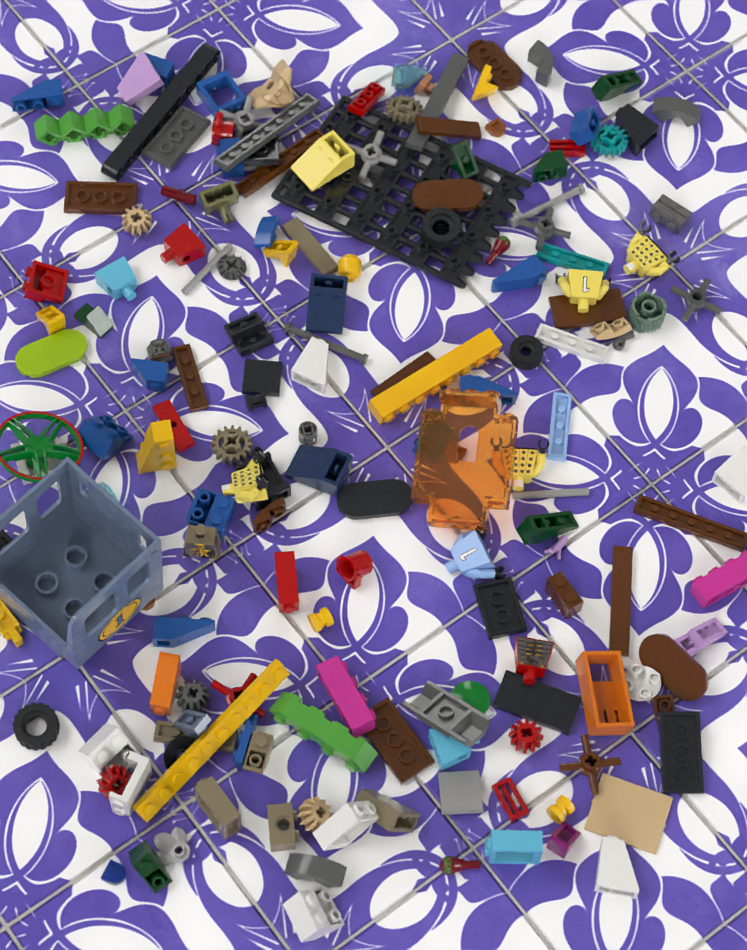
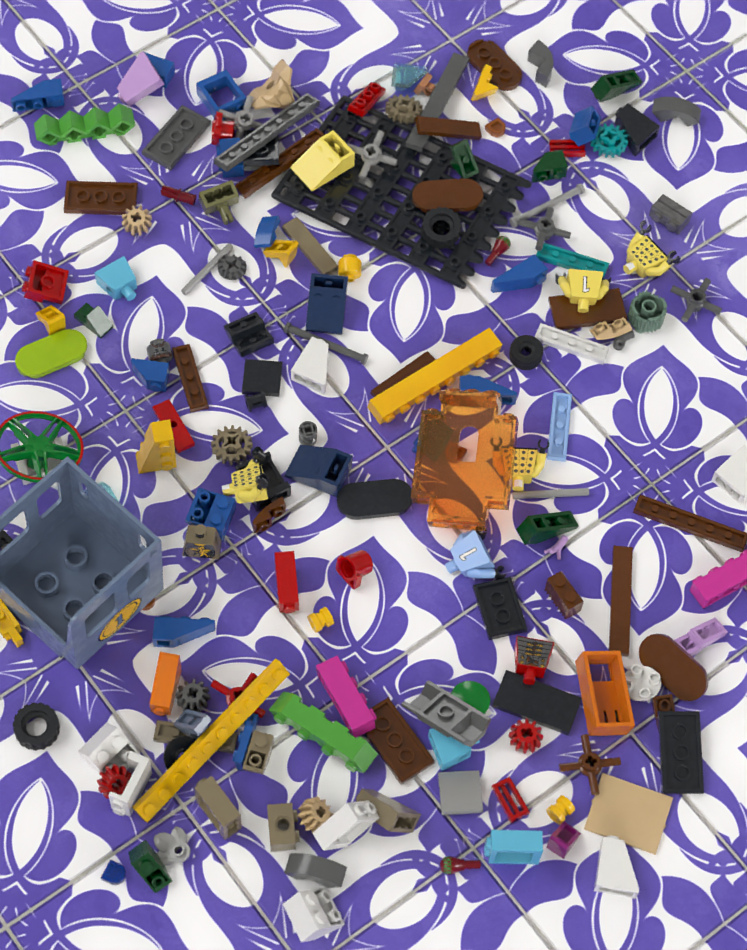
blue slope [78,415,133,460] -> none
black beam [101,43,221,181] -> none
red torso [160,223,206,266] -> none

